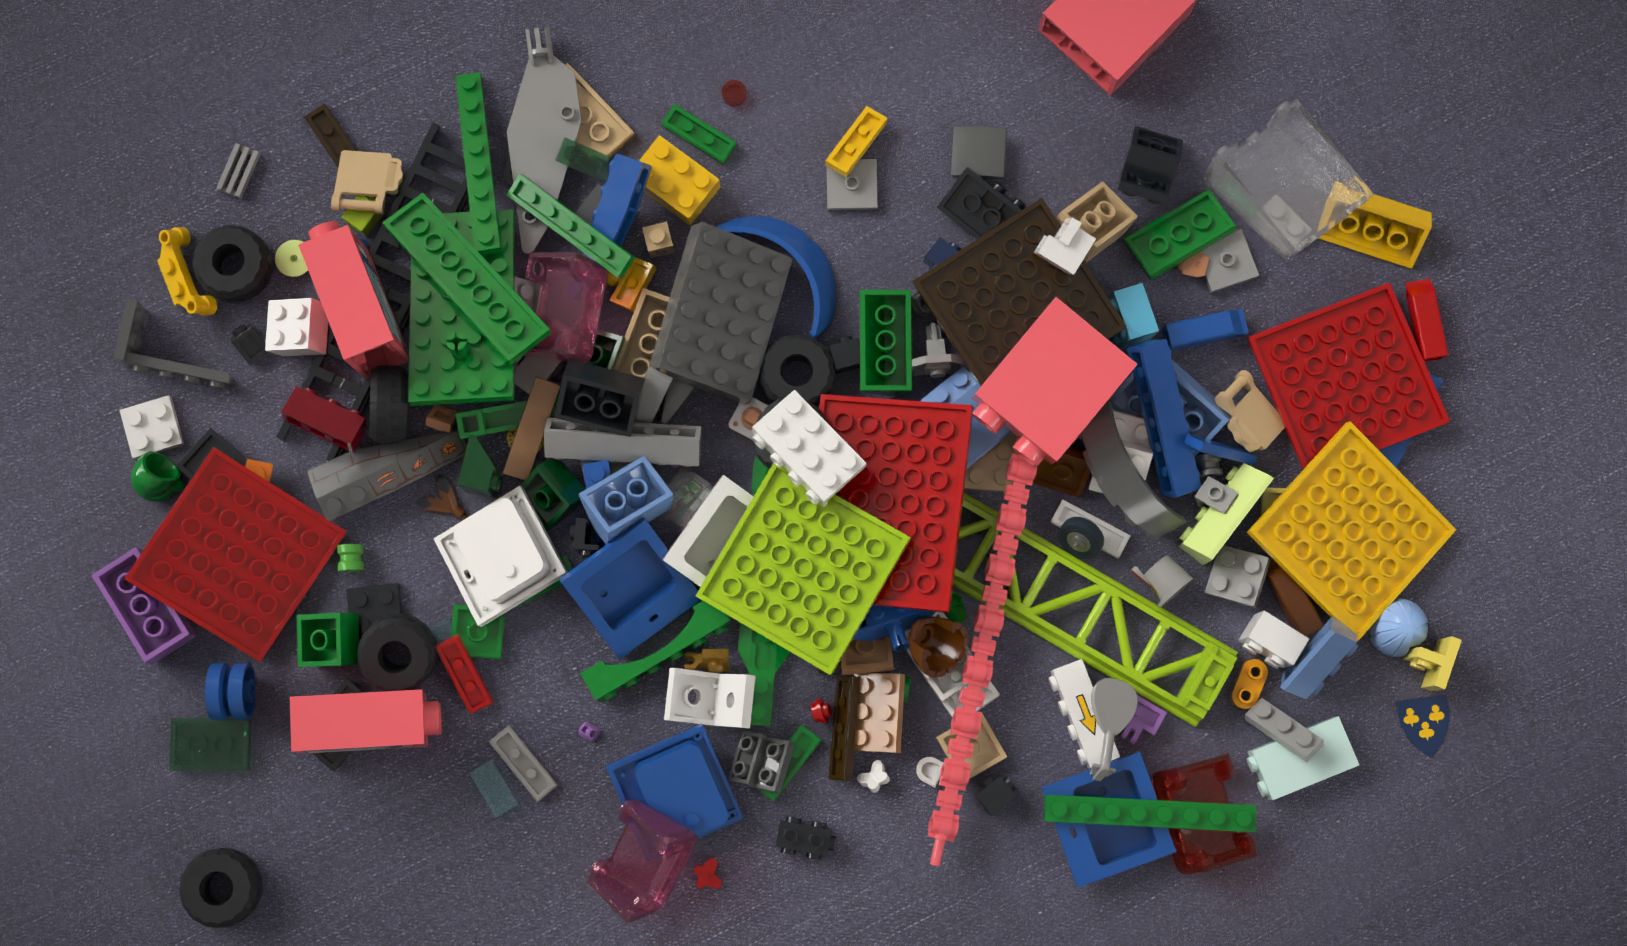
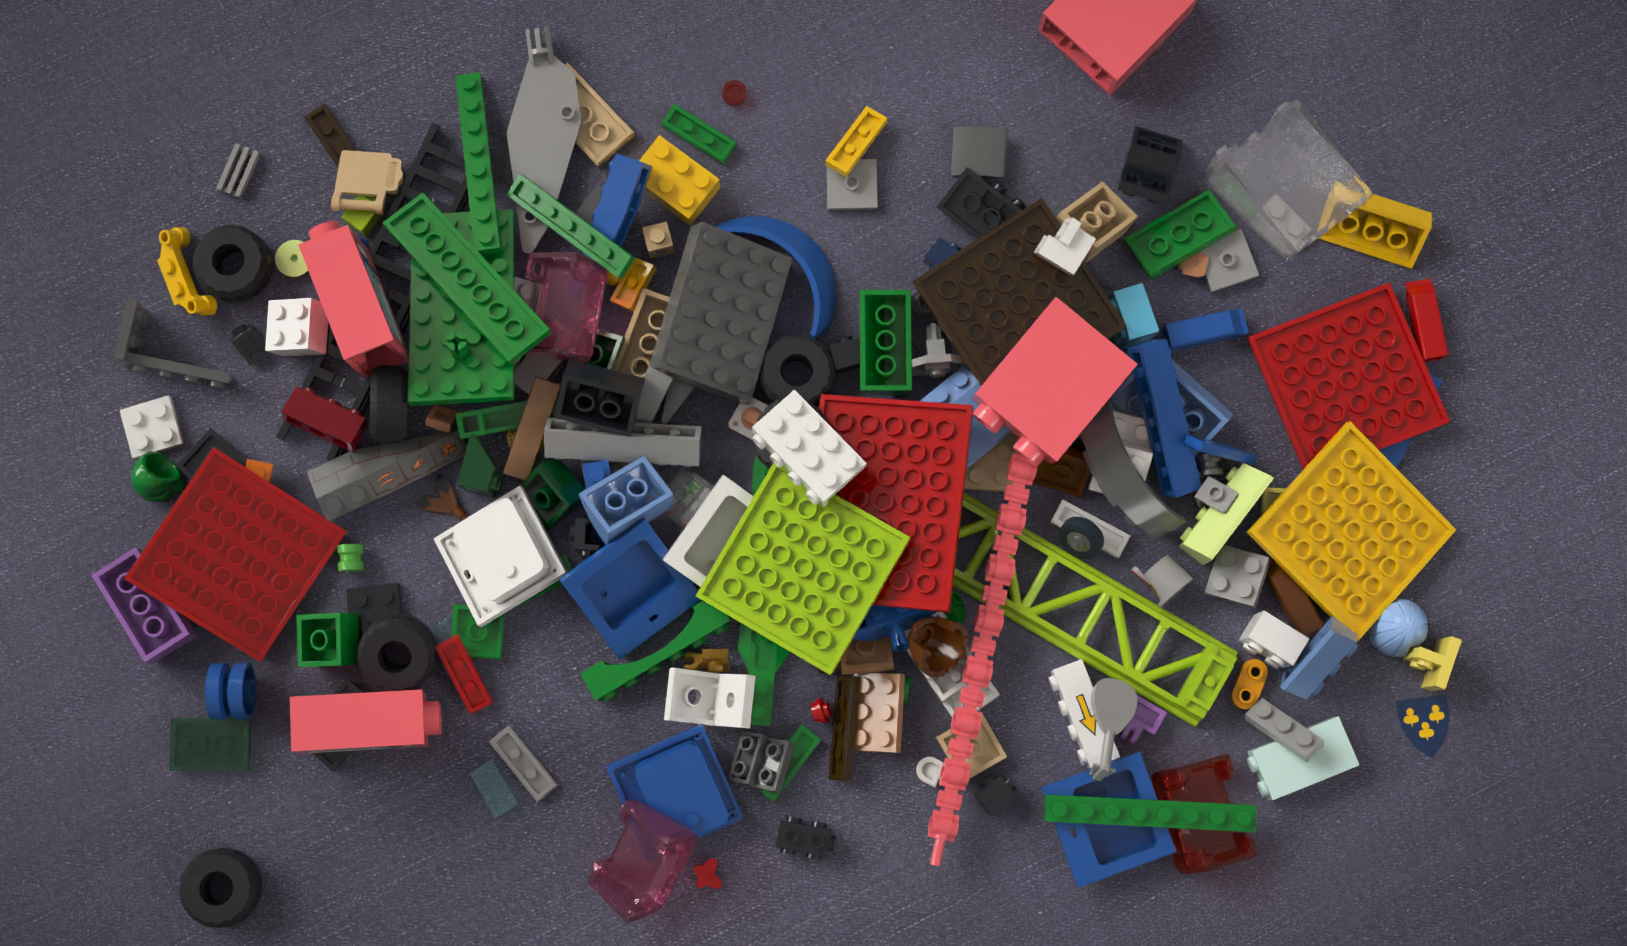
clear green plate [555,137,614,182] -> none
medium lavender rock [579,722,600,742] -> none
white piece [857,760,890,793] -> none
tan piece [1215,370,1285,452] -> none

